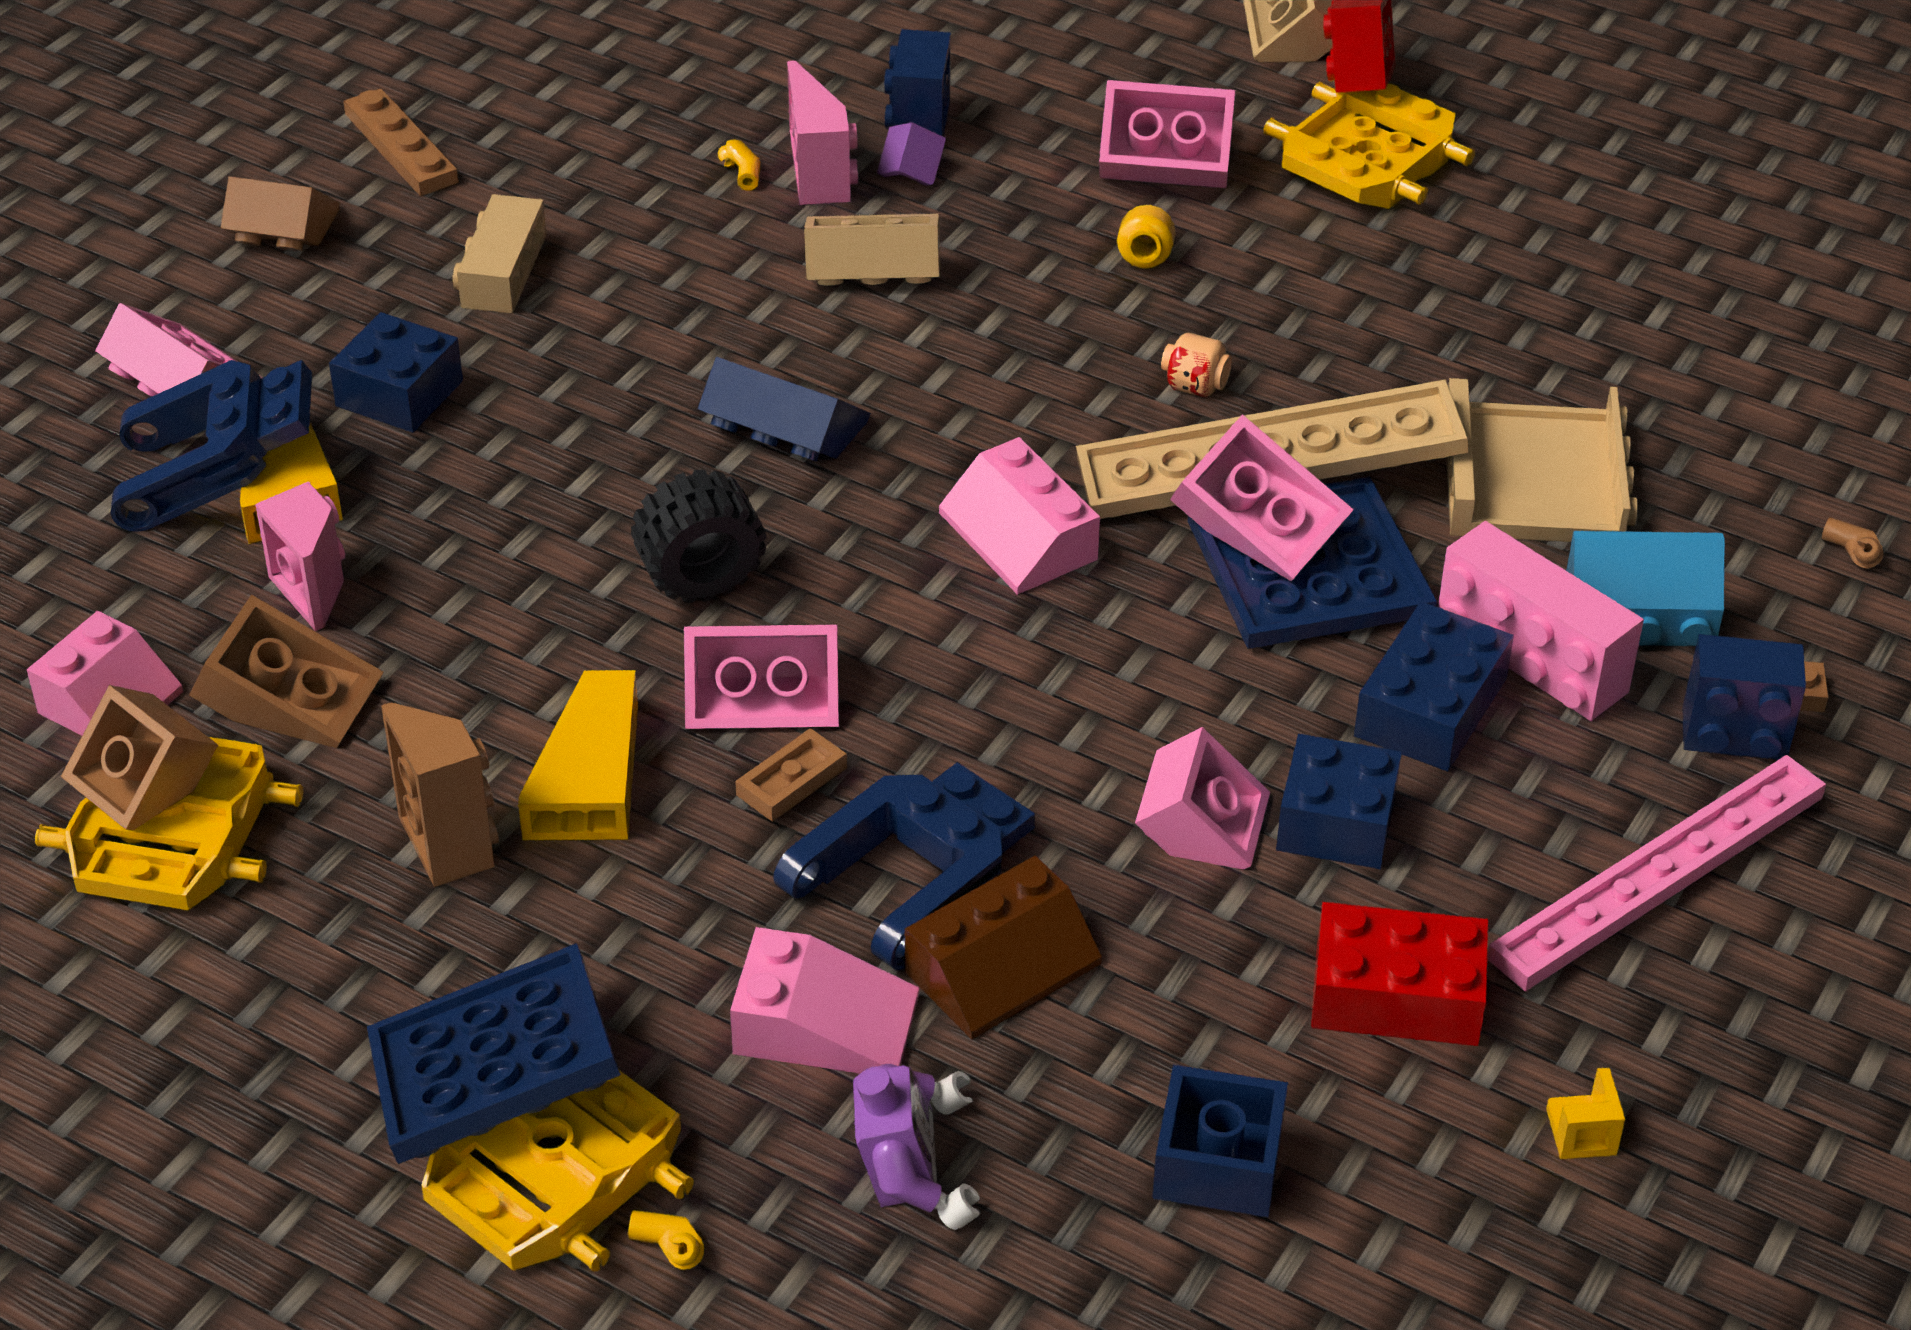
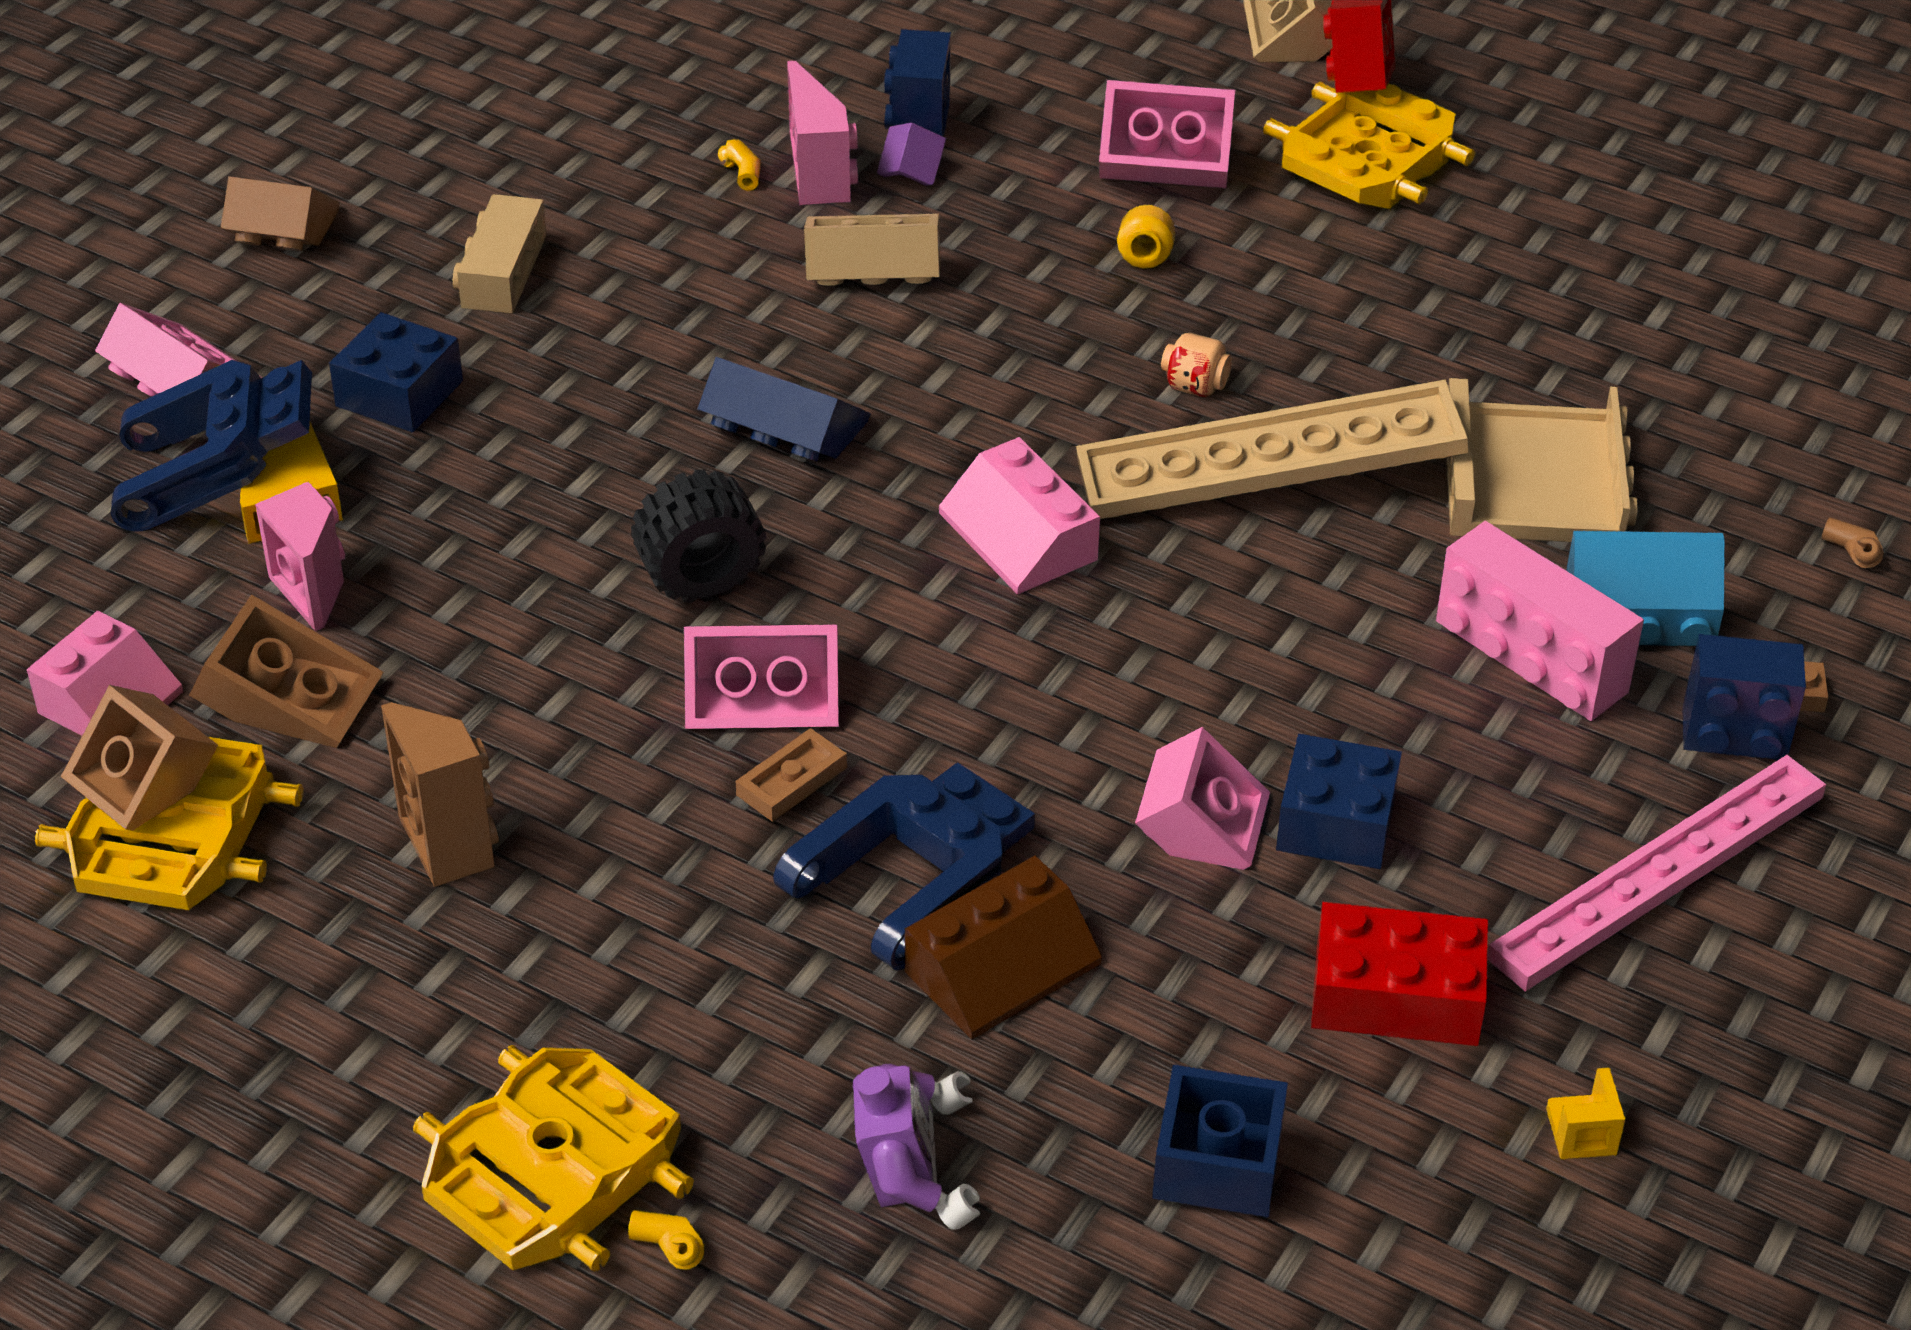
medium nougat plate [344,88,459,197] -> none
dark blue plate [366,943,621,1164] -> none
yellow slope [518,670,638,840] -> none
bright pink slope [730,927,919,1074] -> none
bright pink slope [1170,414,1354,581] -> none
dark blue plate [1188,476,1437,649] -> none
dark blue brick [1354,601,1514,772] -> none

